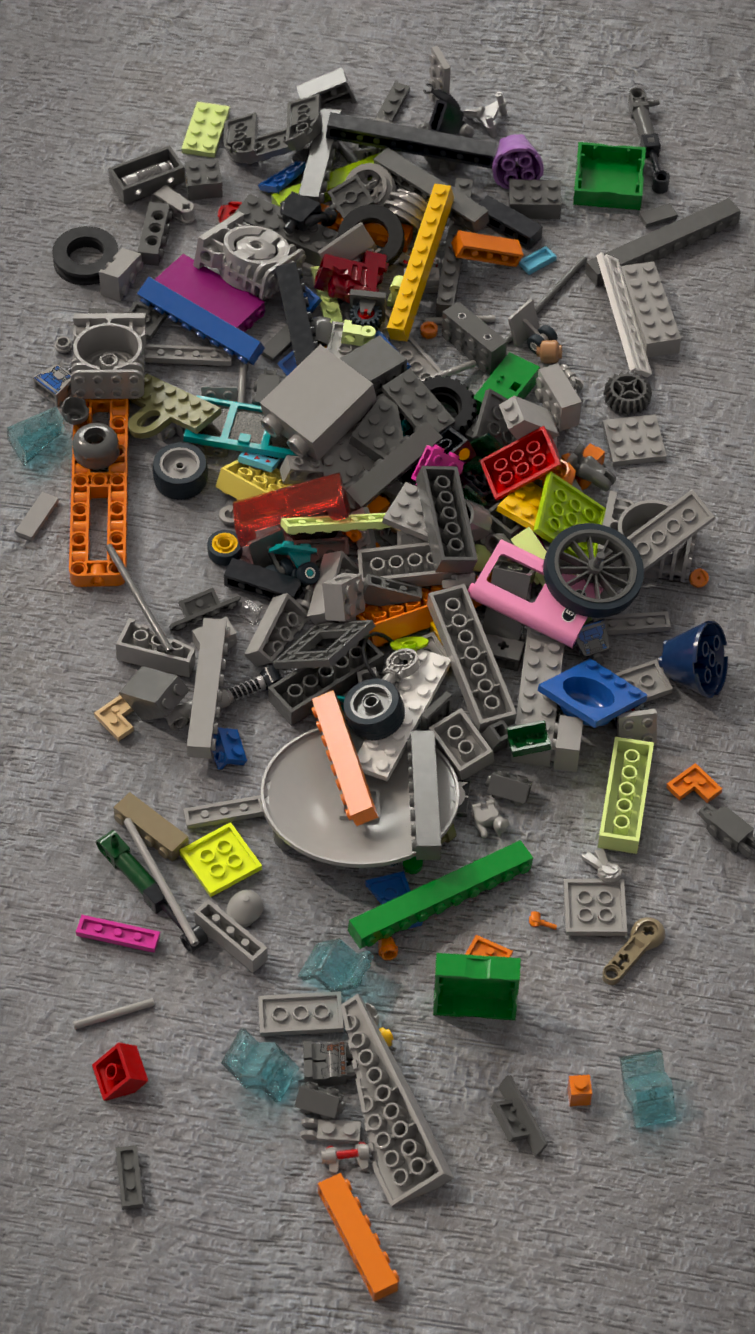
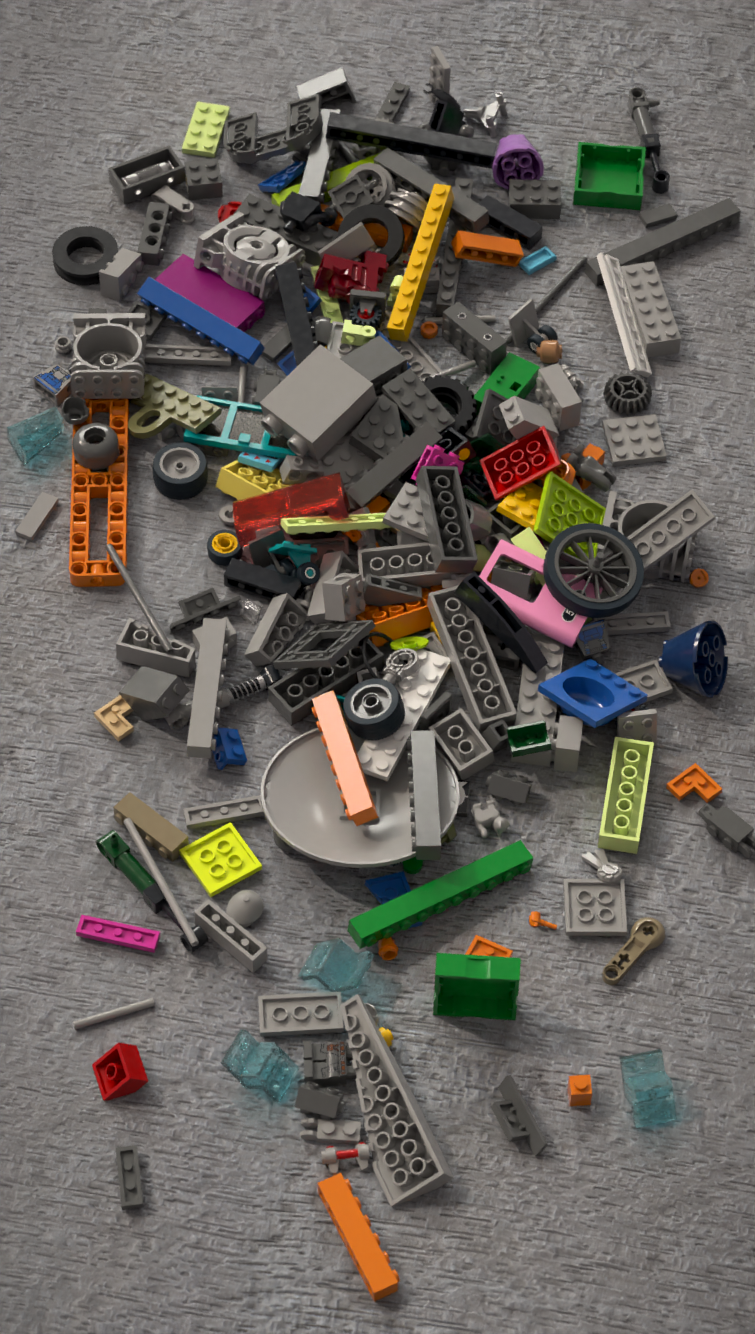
none -> black slope [454,572,548,674]

